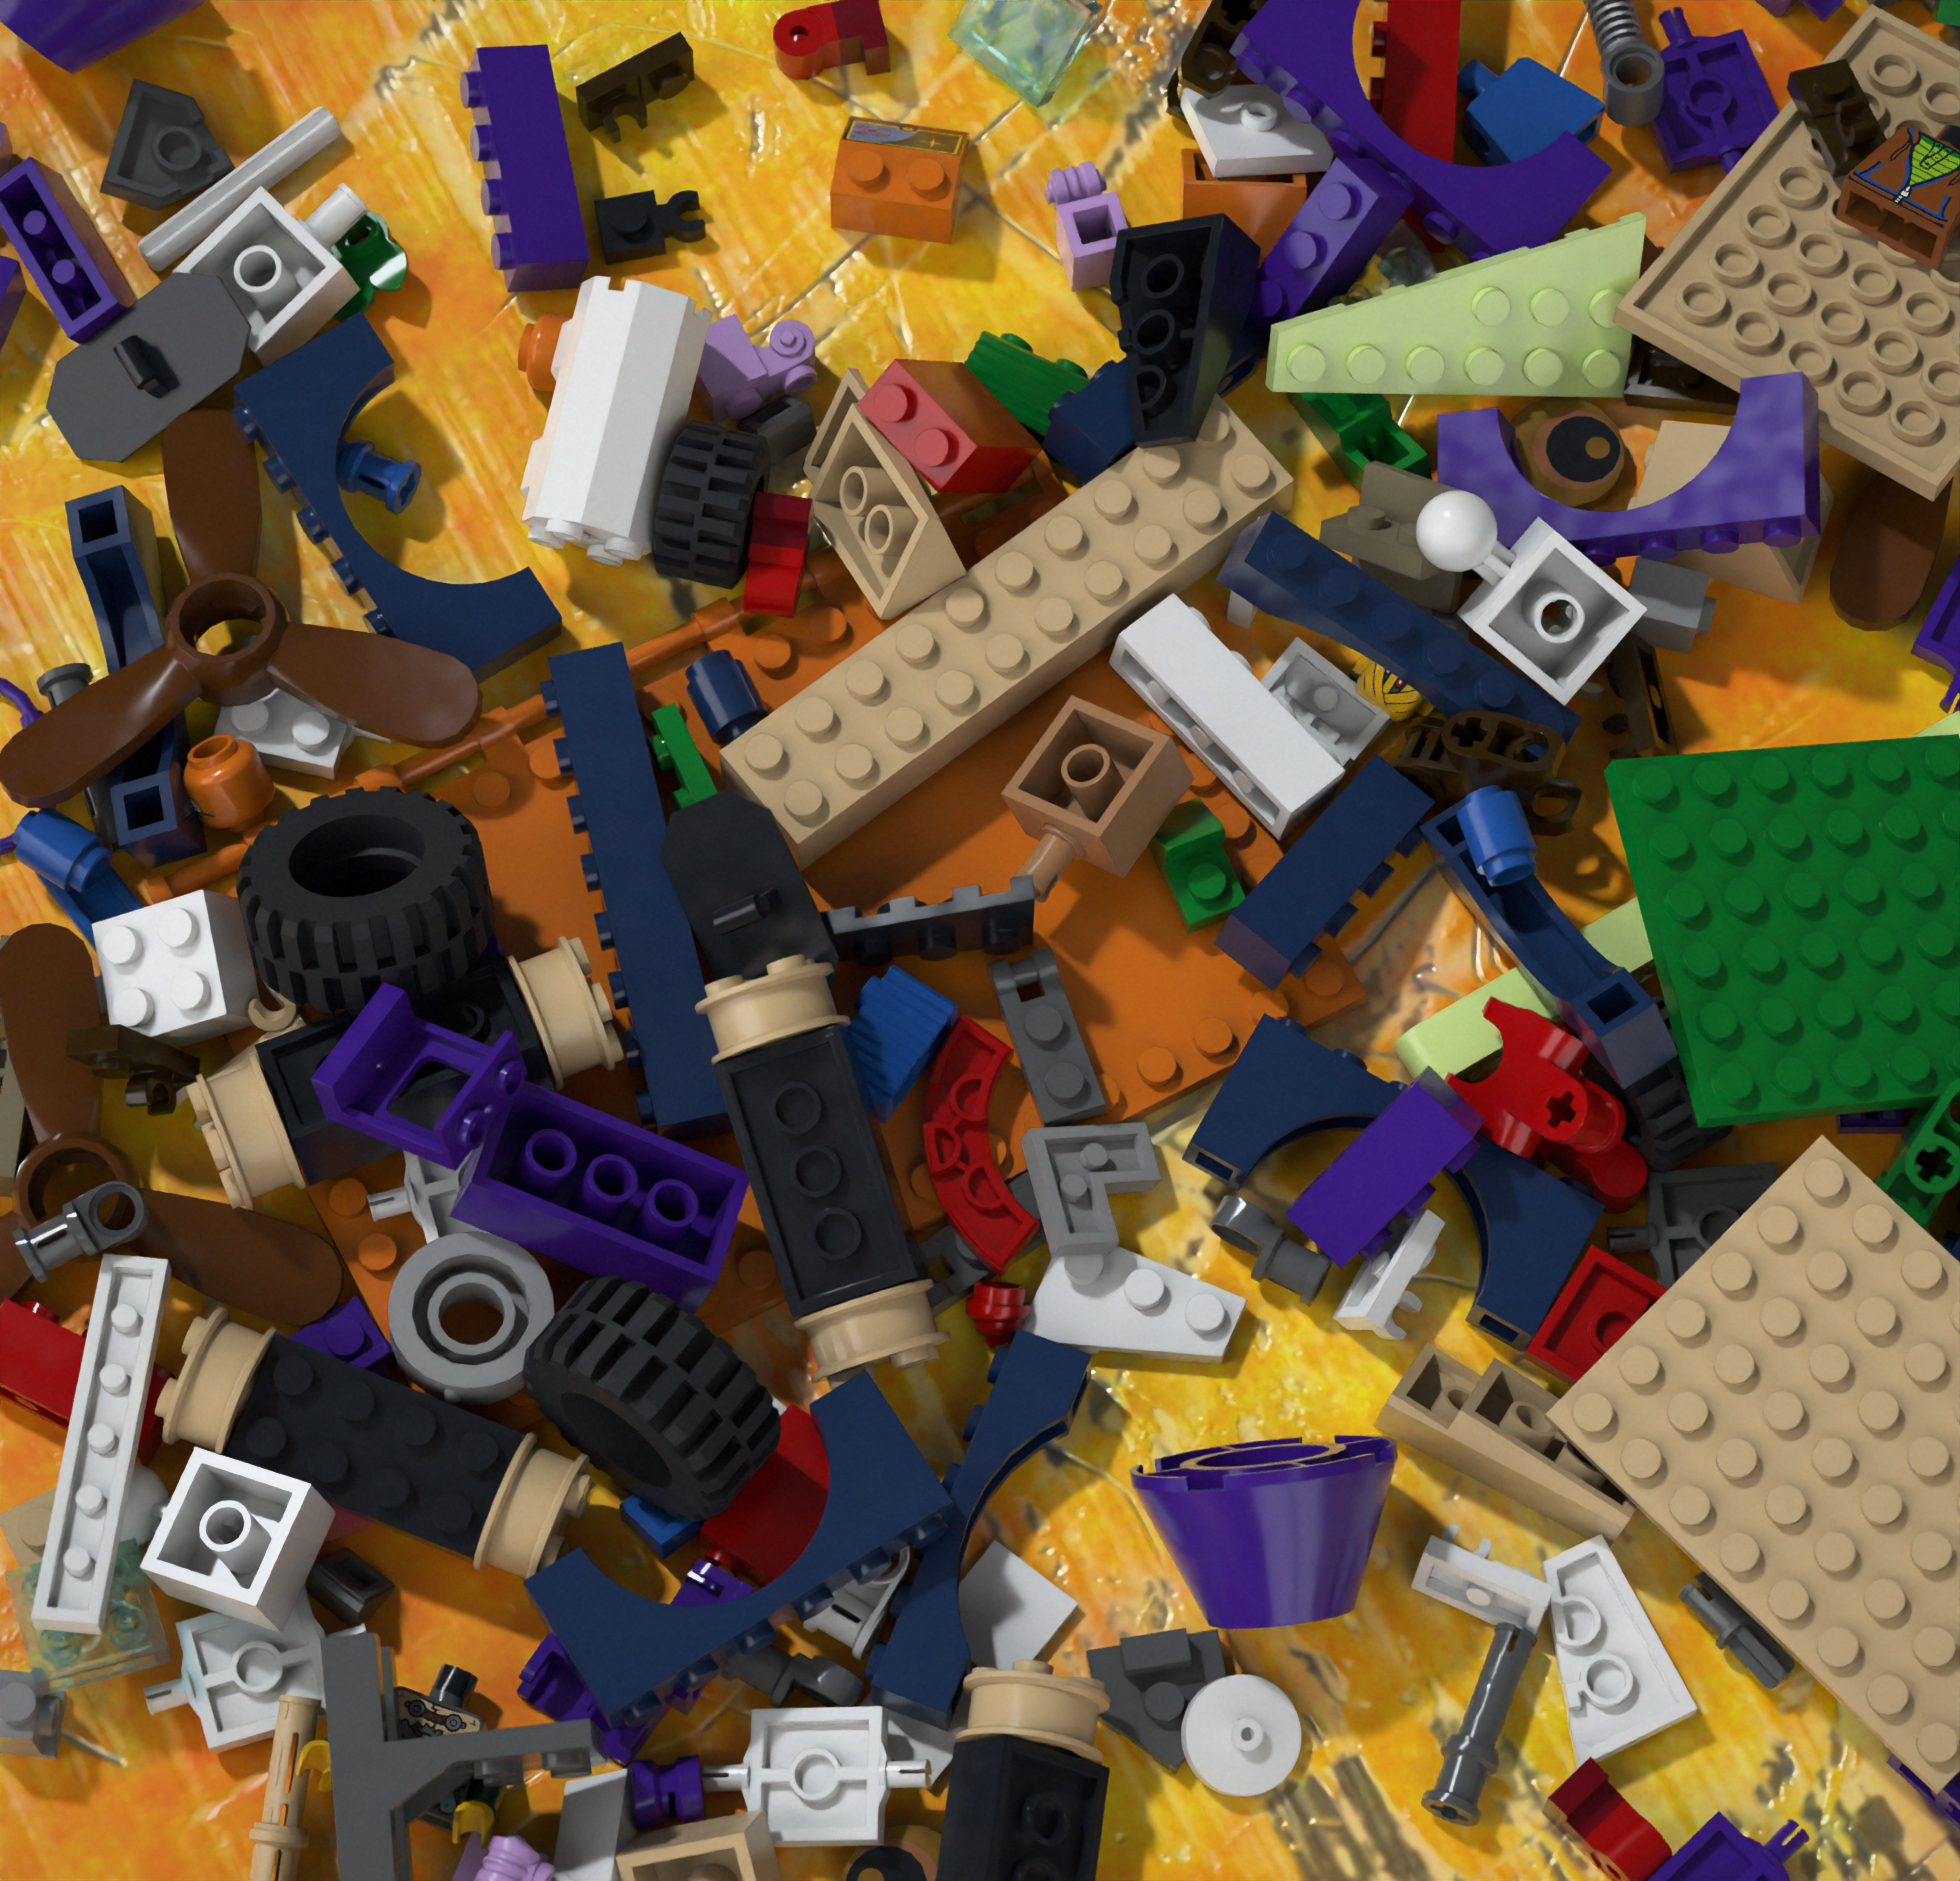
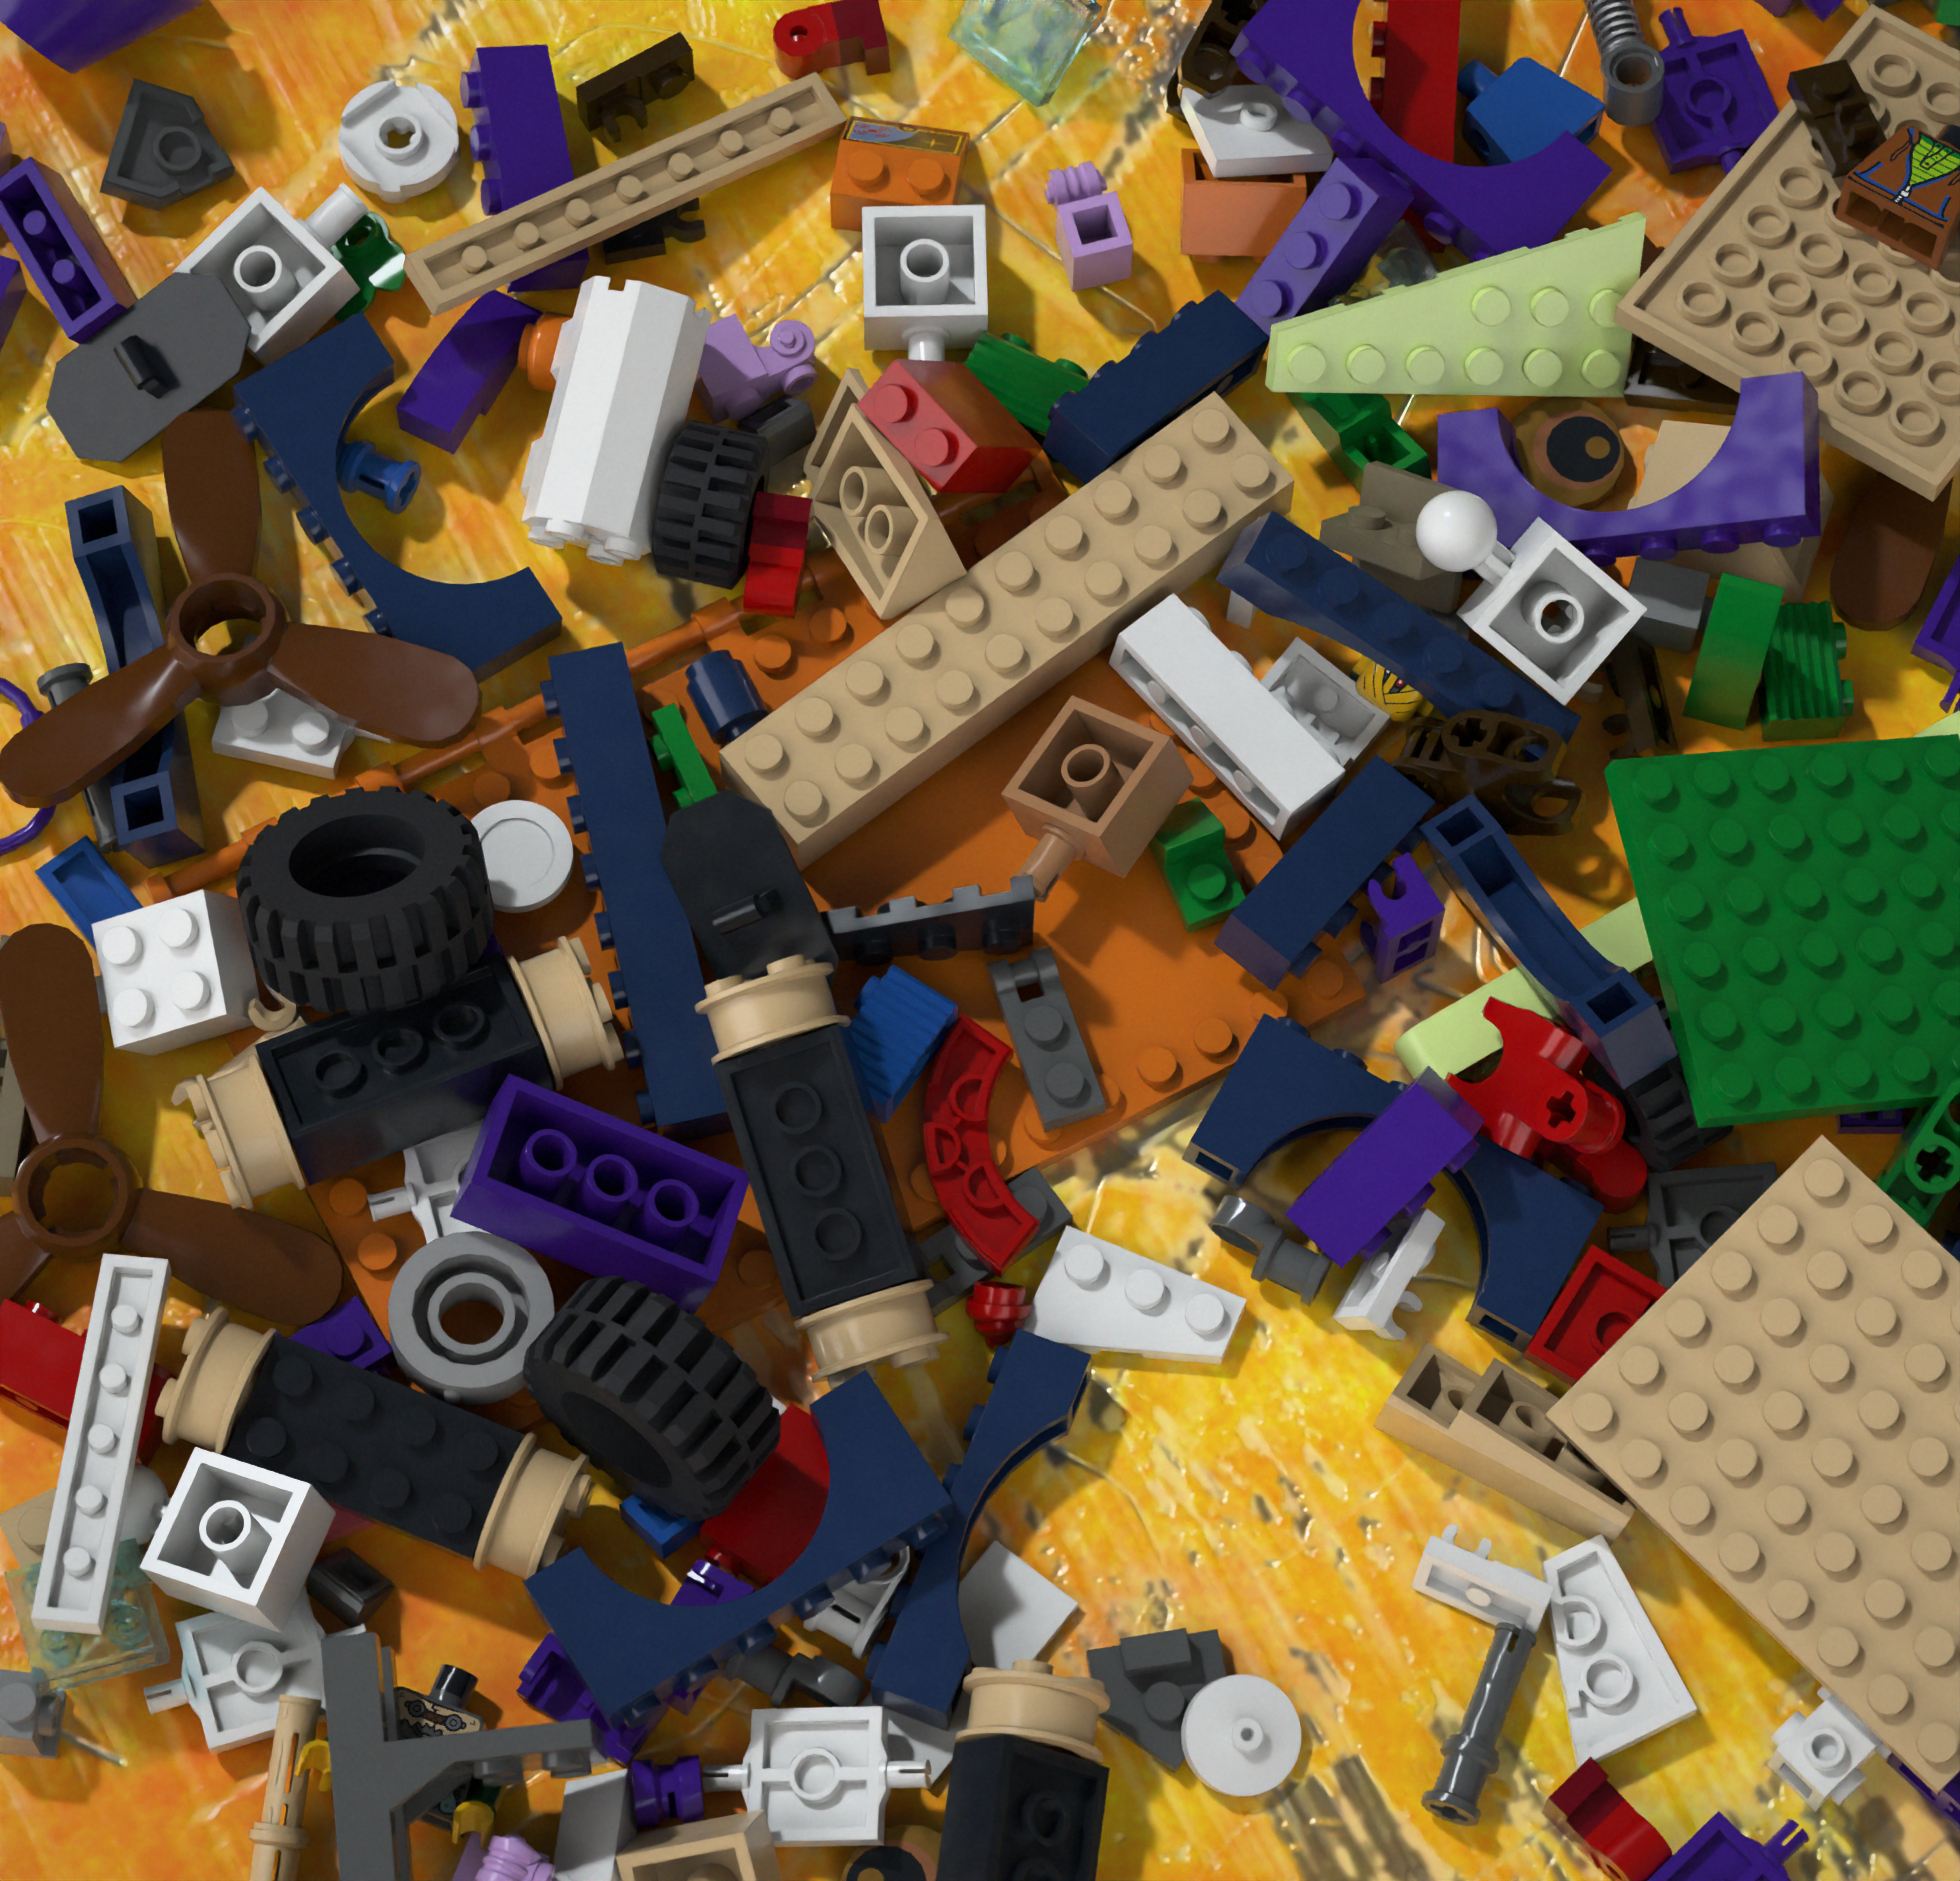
blue brick [12,807,112,895] -> none
dark grey connector [12,1181,150,1283] -> none
dark brown plate [66,1024,200,1116] -> none
white axle [138,106,341,271] -> none
orange head [182,734,275,832] -> none
dark purple window [311,982,528,1171] -> none
light grey plate [1020,1122,1162,1257] -> none
black wedge [1109,213,1261,449] -> none
dark purple cone [1130,1435,1398,1629] -> none
blue brick [1456,785,1538,886] -> none
dark grey axle [1678,1571,1795,1690] -> none
none -> white plate [338,80,460,204]
none -> dark purple slope [396,289,544,455]
none -> tan plate [402,72,848,317]
none -> white piece [471,800,574,913]
none -> white brick [862,205,988,361]
none -> dark purple hinge [1359,852,1445,984]
none -> green slope [1682,572,1785,731]
none -> green brick [1756,600,1854,742]
none -> white brick [1767,1686,1893,1812]

